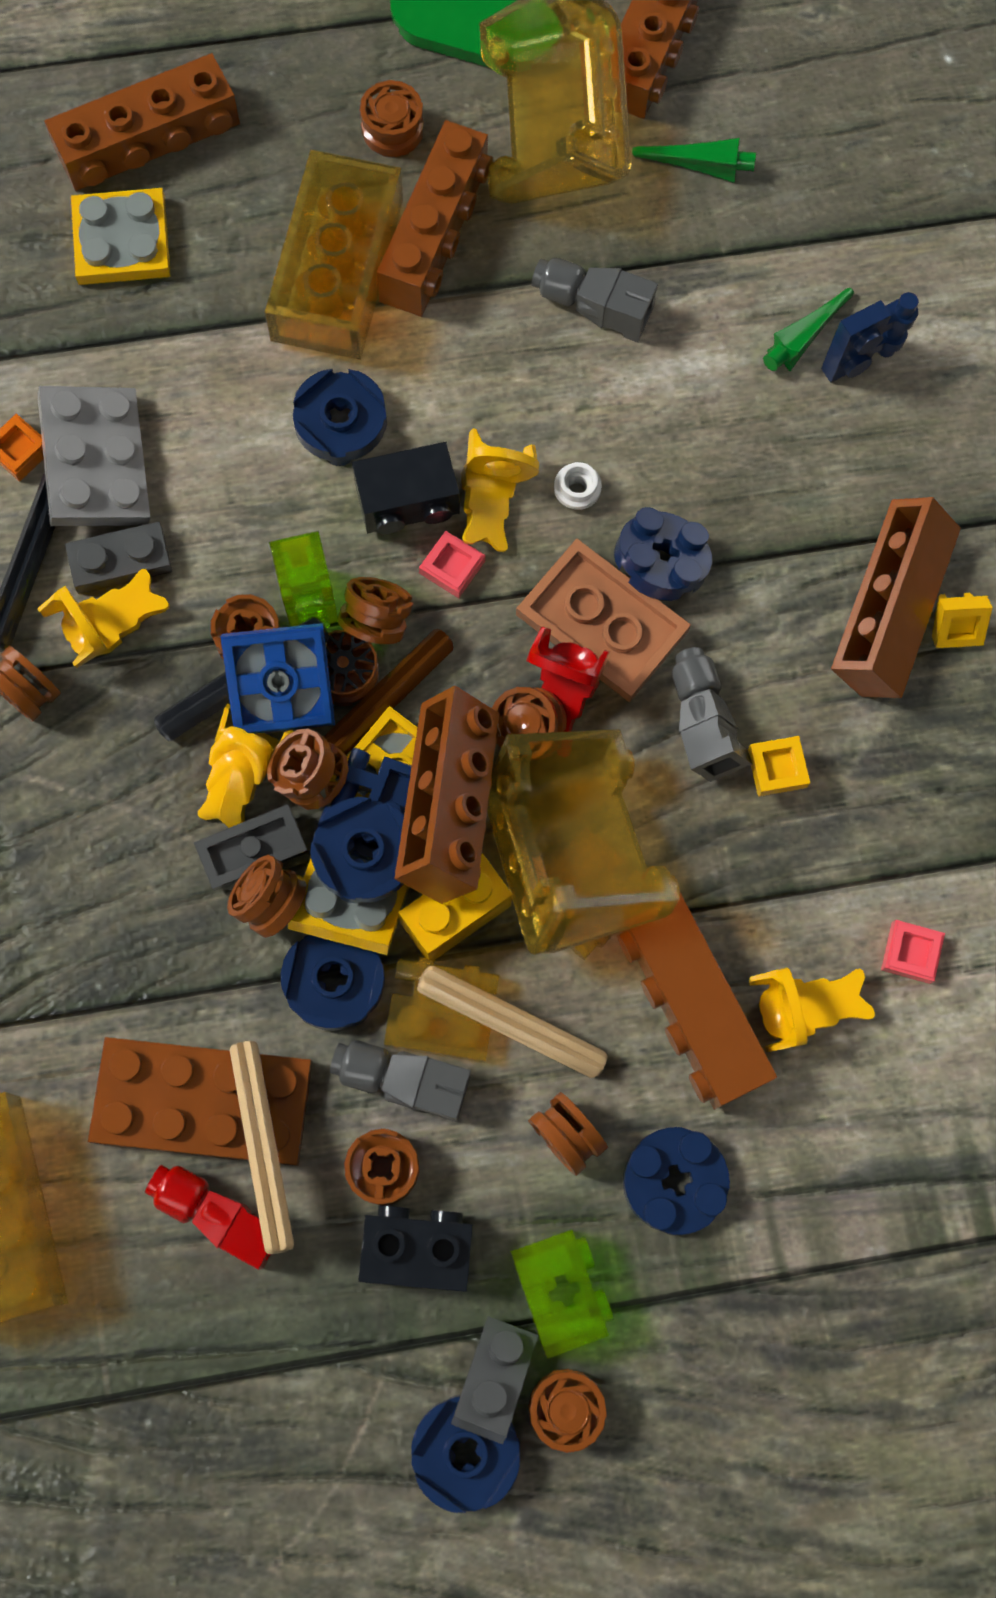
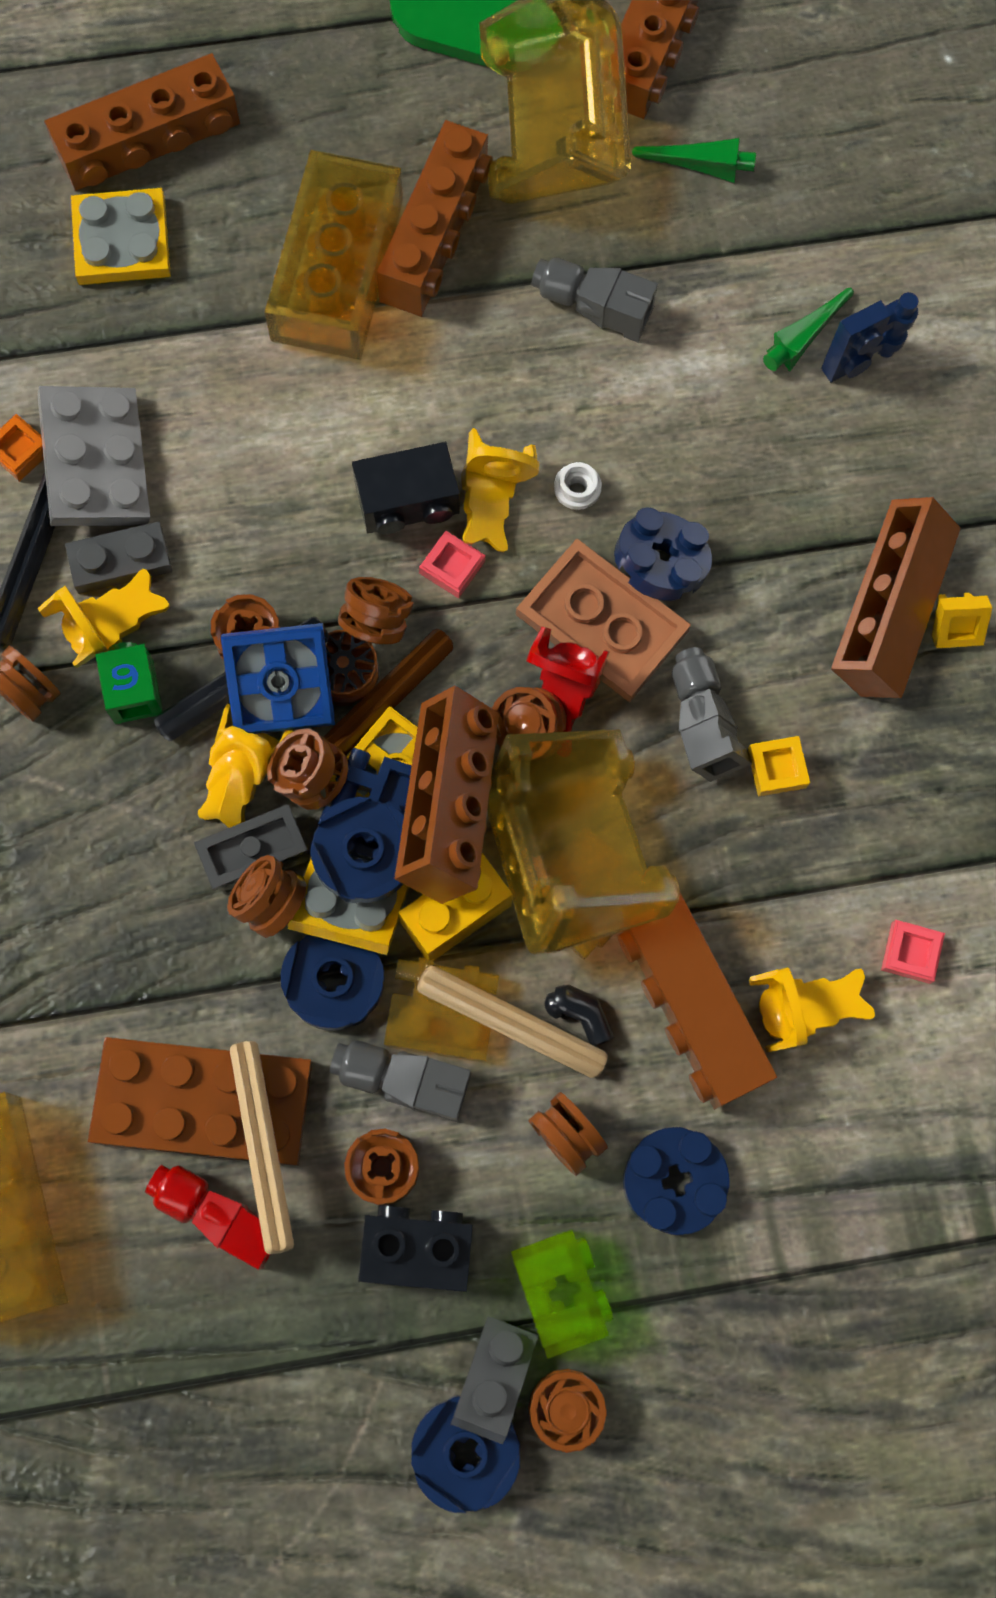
clear neon green brick [269,531,338,629] -> none
dark blue plate [293,369,387,466] -> none
dark orange wheel [360,80,424,157] -> none
none -> green brick [95,642,163,724]
none -> black arm [544,985,615,1047]

